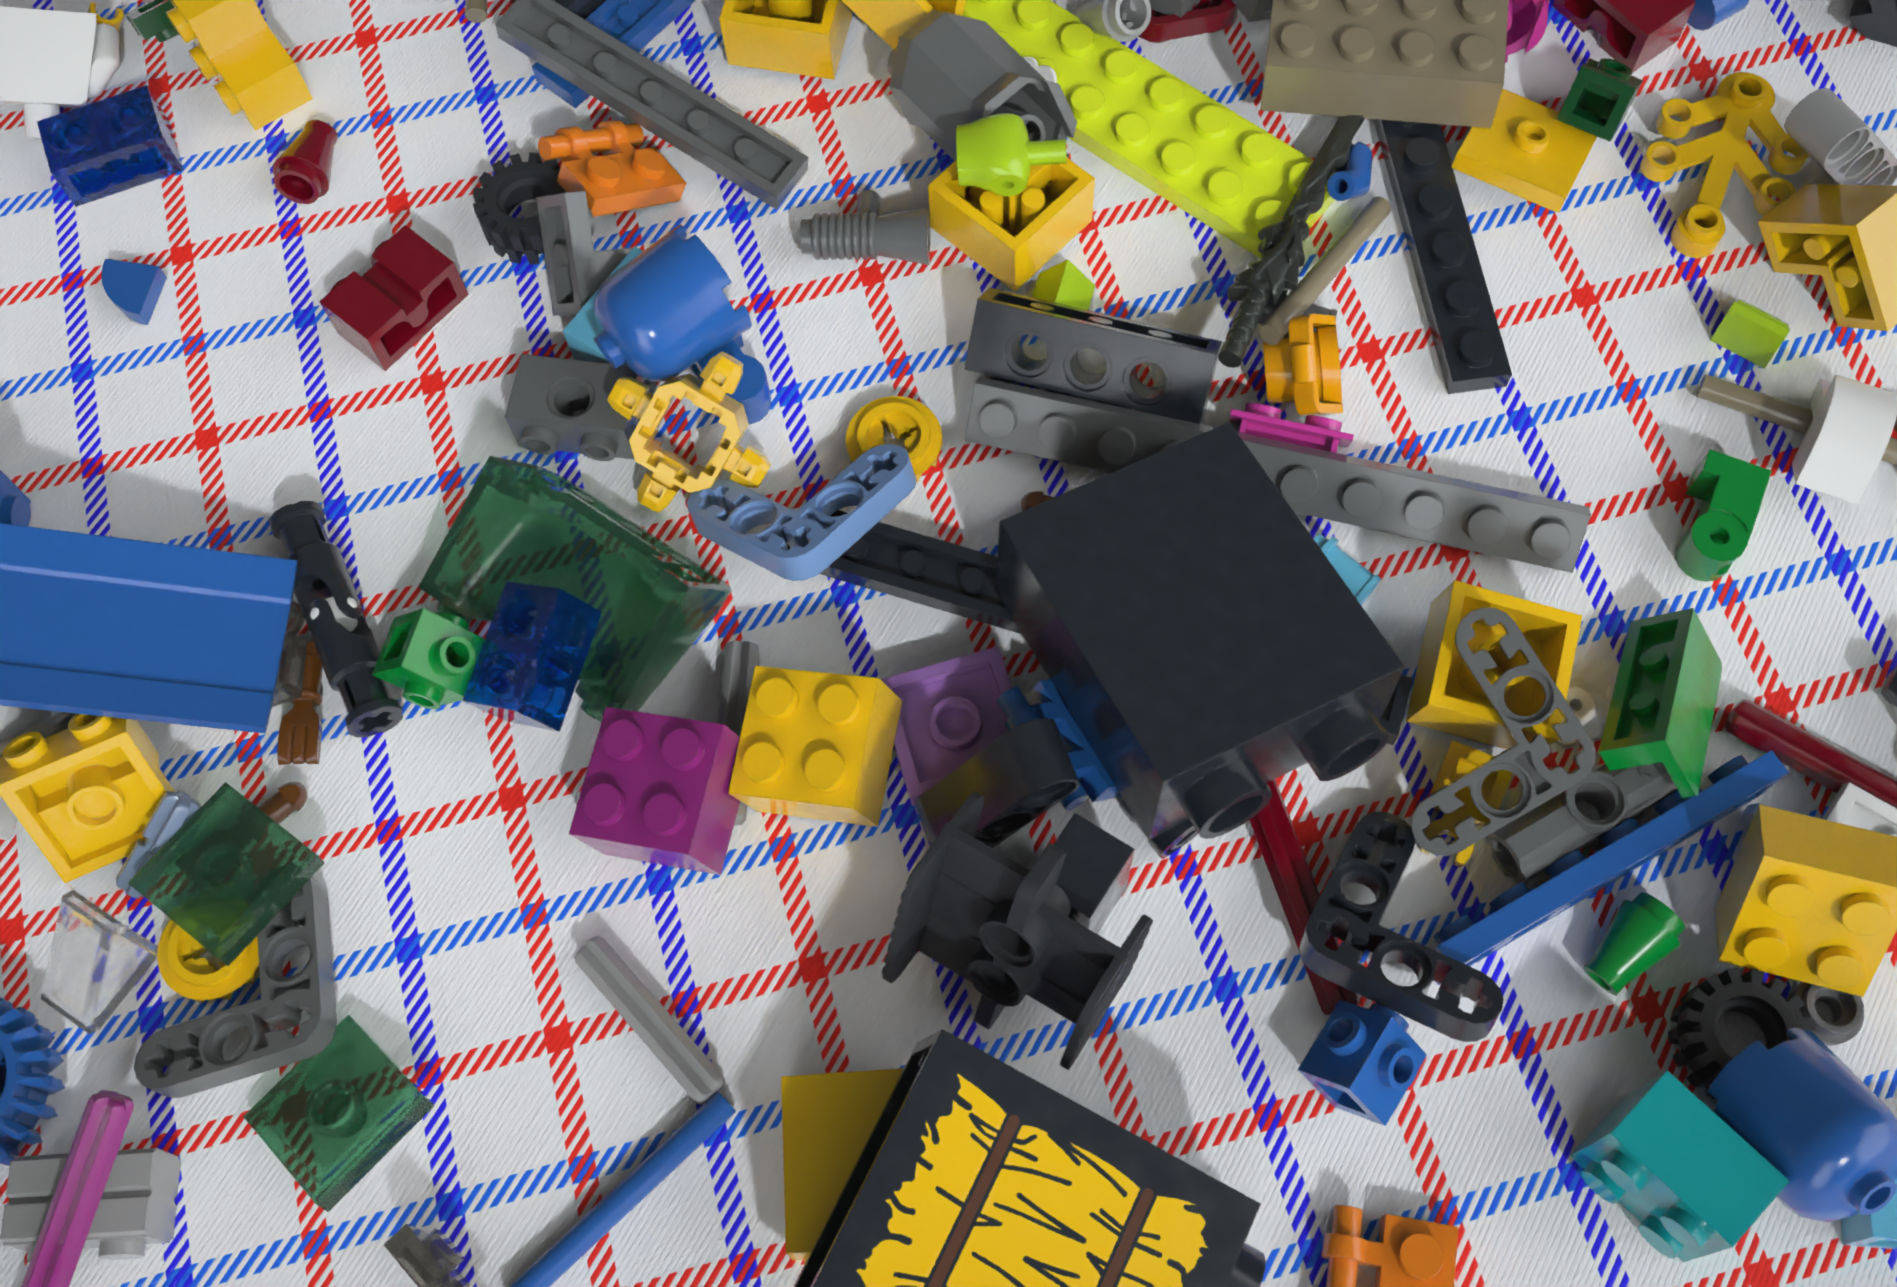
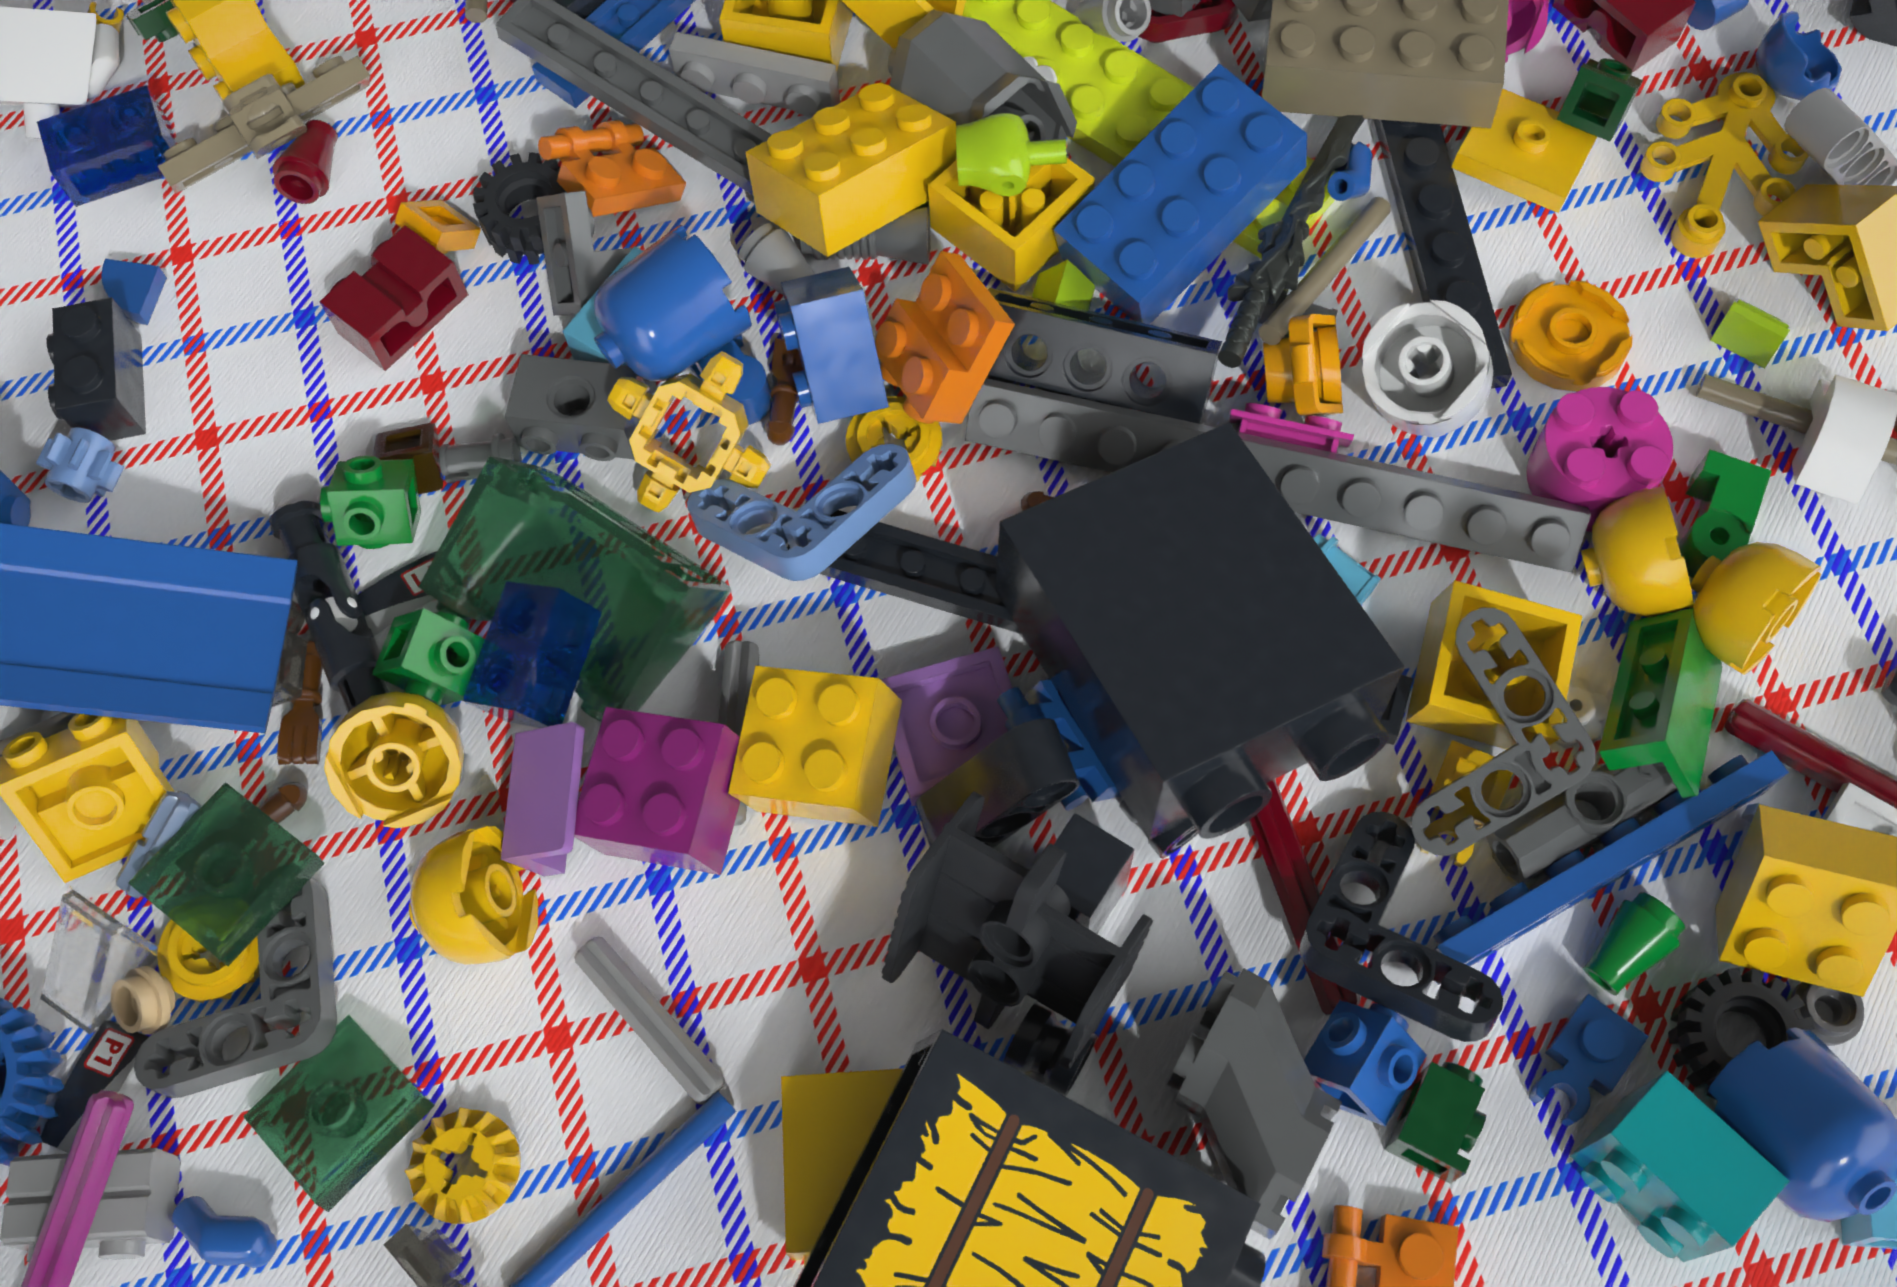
none -> medium blue gear [36,427,124,503]
none -> black sticker [40,1020,149,1153]
none -> black brick [46,297,146,441]
none -> tan plate [111,966,175,1035]
none -> dark tan plate [158,55,370,194]
none -> blue arm [172,1196,277,1268]
none -> green brick [320,456,421,549]
none -> yellow cylinder [324,691,464,828]
none -> sticker [357,552,460,636]
none -> dark brown slope [373,422,444,494]
none -> light orange plate [394,200,481,255]
none -> yellow gear [405,1107,521,1224]
none -> yellow cylinder [409,826,538,965]
none -> dark grey pin [439,433,522,484]
none -> medium lavender panel [501,722,585,877]
none -> light grey plate [669,32,840,115]
none -> light grey cone [739,223,815,295]
none -> yellow brick [745,82,957,257]
none -> reddish brown piece [766,338,803,446]
none -> brick [774,266,889,424]
none -> orange plate [875,251,1015,424]
none -> black wheel [1004,1001,1098,1096]
none -> blue brick [1053,63,1307,325]
none -> dark grey brick [1167,968,1342,1240]
none -> white brick [1362,300,1494,438]
none -> dark green brick [1385,1062,1486,1184]
none -> light orange tile [1508,280,1633,392]
none -> dark pink brick [1526,387,1673,532]
none -> blue plate [1529,993,1649,1127]
none -> yellow cylinder [1581,486,1694,617]
none -> yellow cylinder [1690,542,1822,675]
none -> blue hair [1756,11,1842,101]

